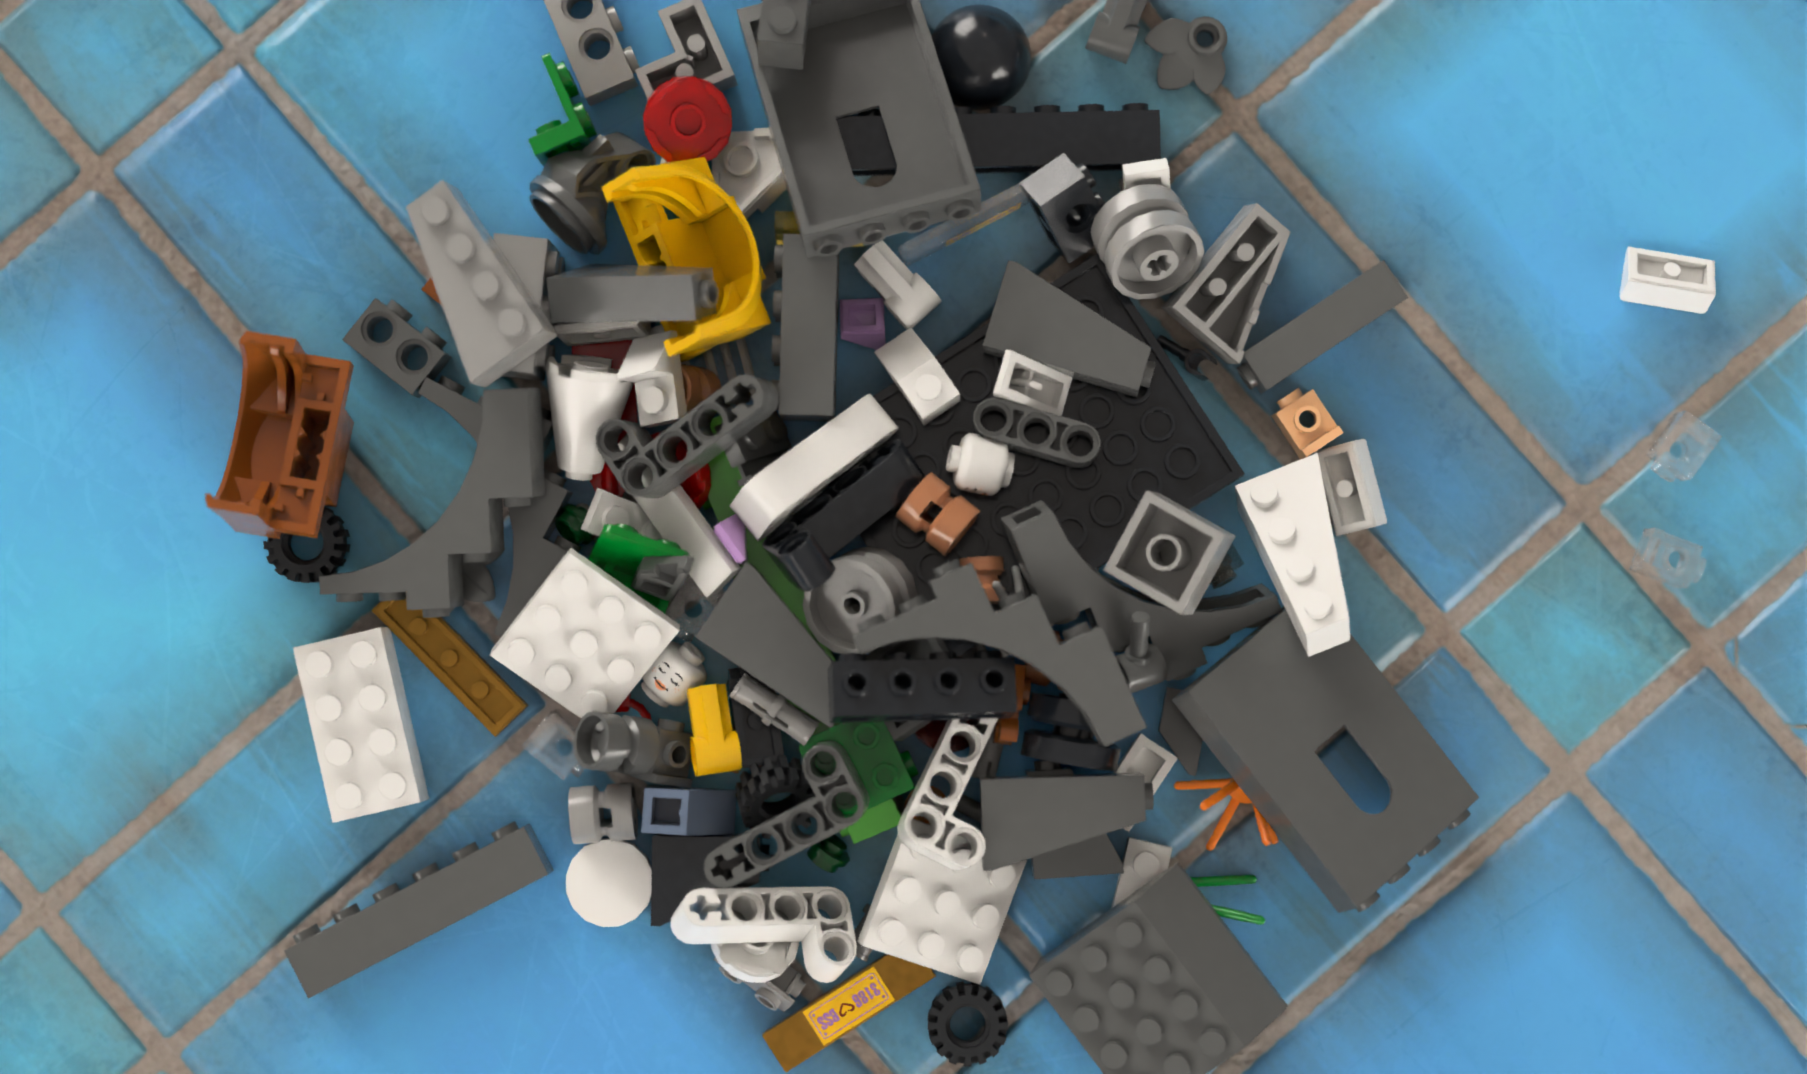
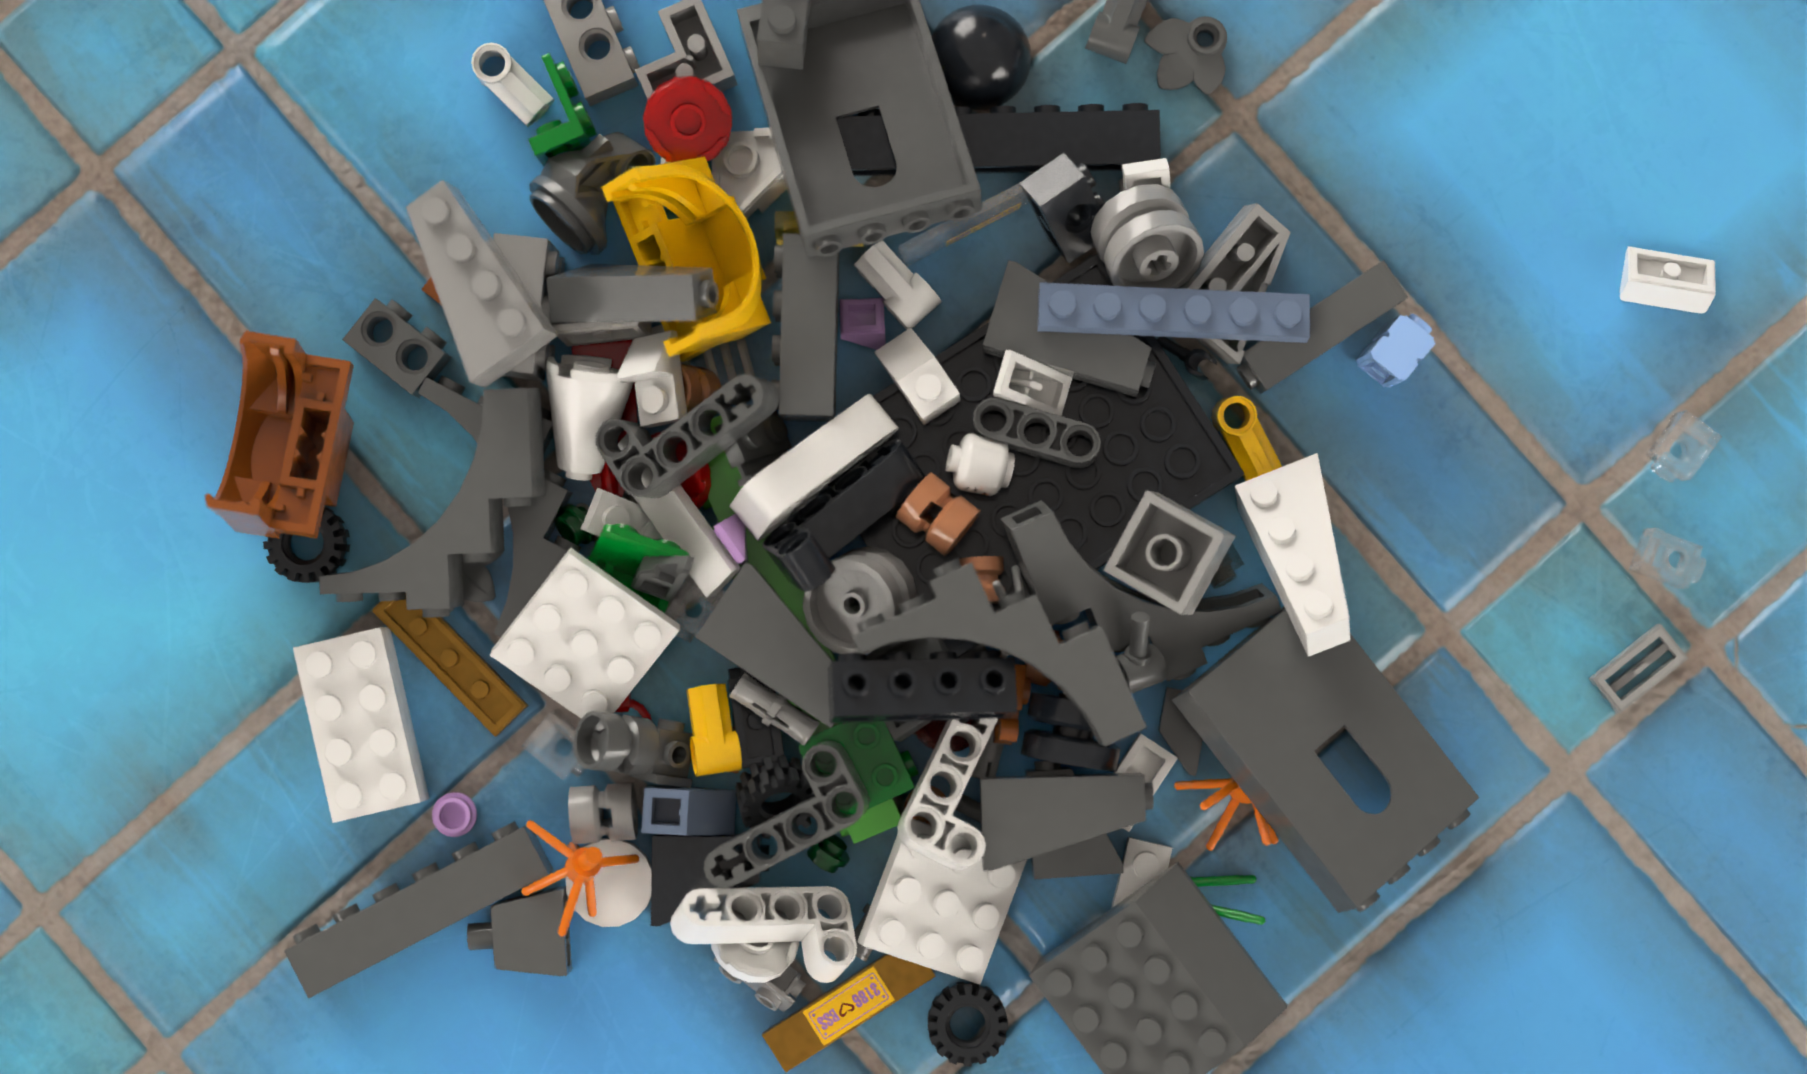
white head [641,641,707,707] -> none
light nougat brick [1271,387,1344,460] -> none
white slope [1314,439,1387,536] -> none
none -> lavender plate [432,792,477,837]
none -> dark grey torso [467,886,572,976]
none -> white piece [471,42,555,127]
none -> orange plant [521,820,639,937]
none -> sand blue plate [1037,283,1310,343]
none -> yellow piece [1211,396,1282,481]
none -> light blue brick [1356,313,1436,388]
none -> light grey tile [1589,624,1688,714]

